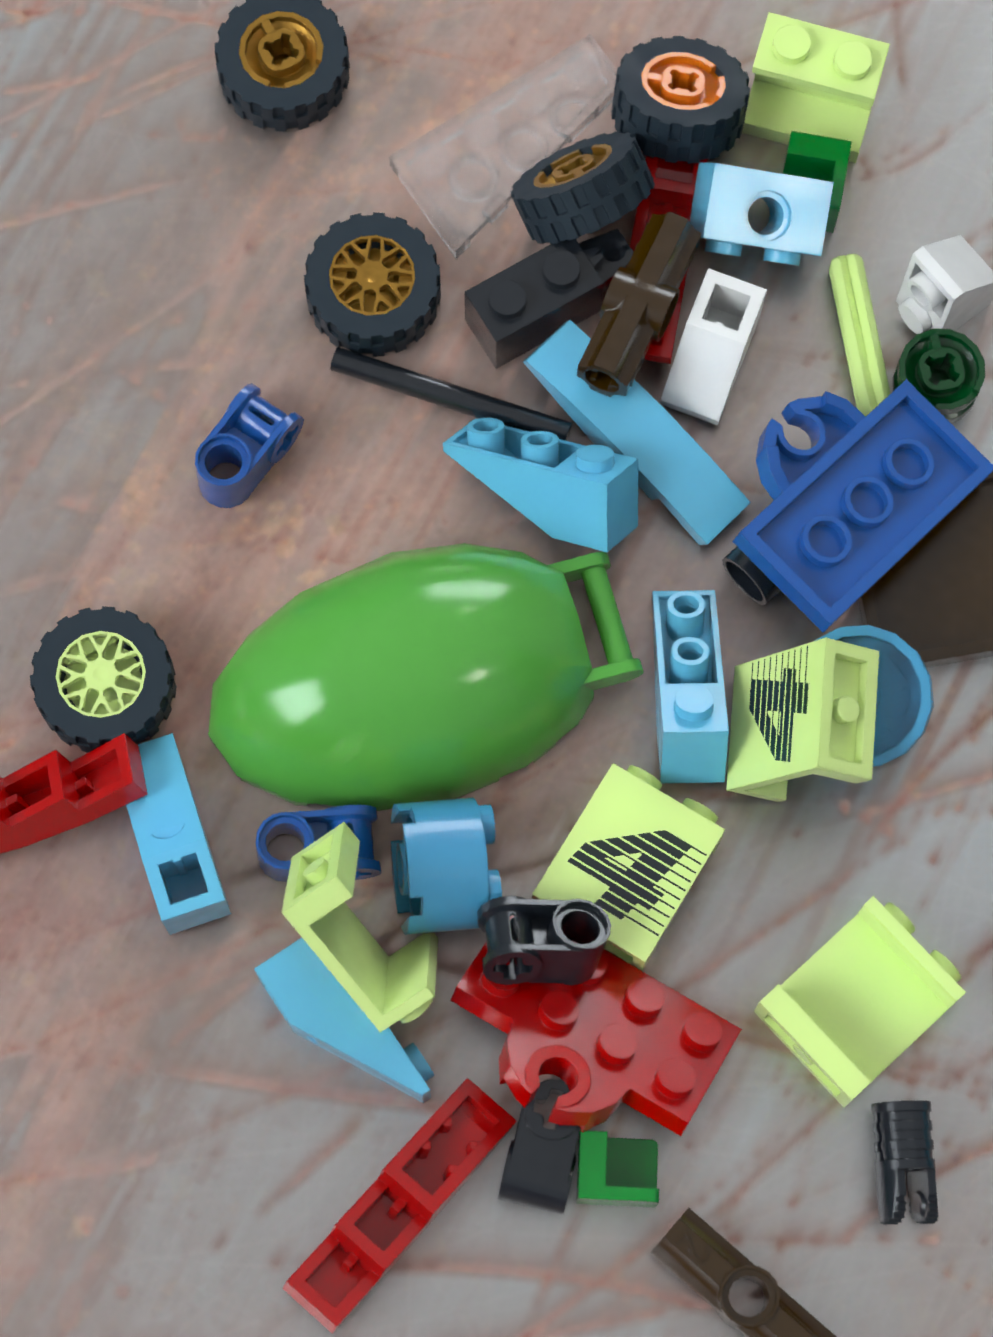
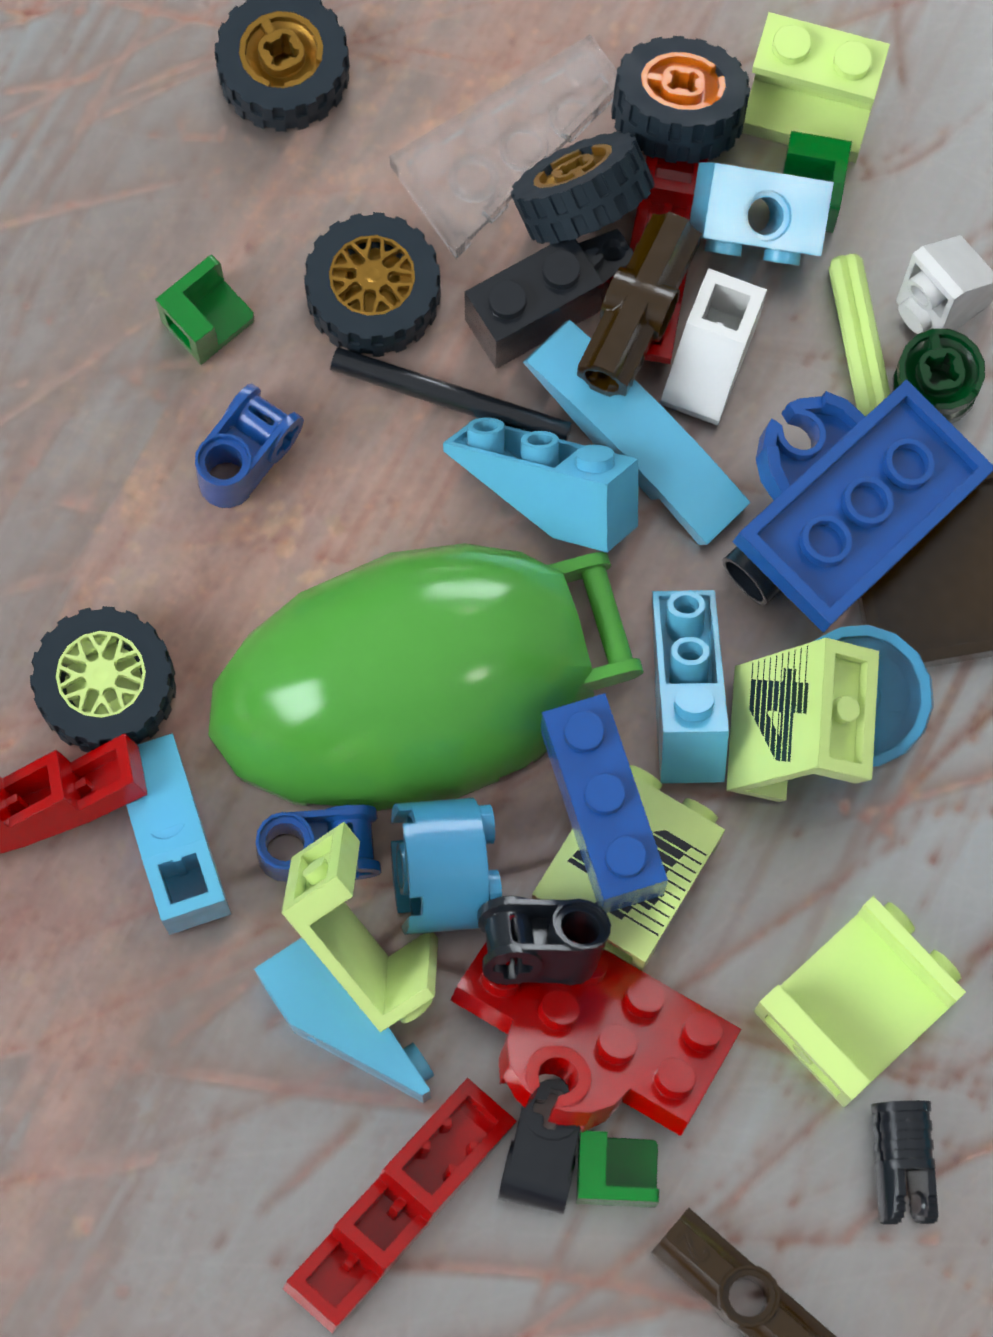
none -> green panel [155,255,255,365]
none -> blue brick [541,693,668,913]

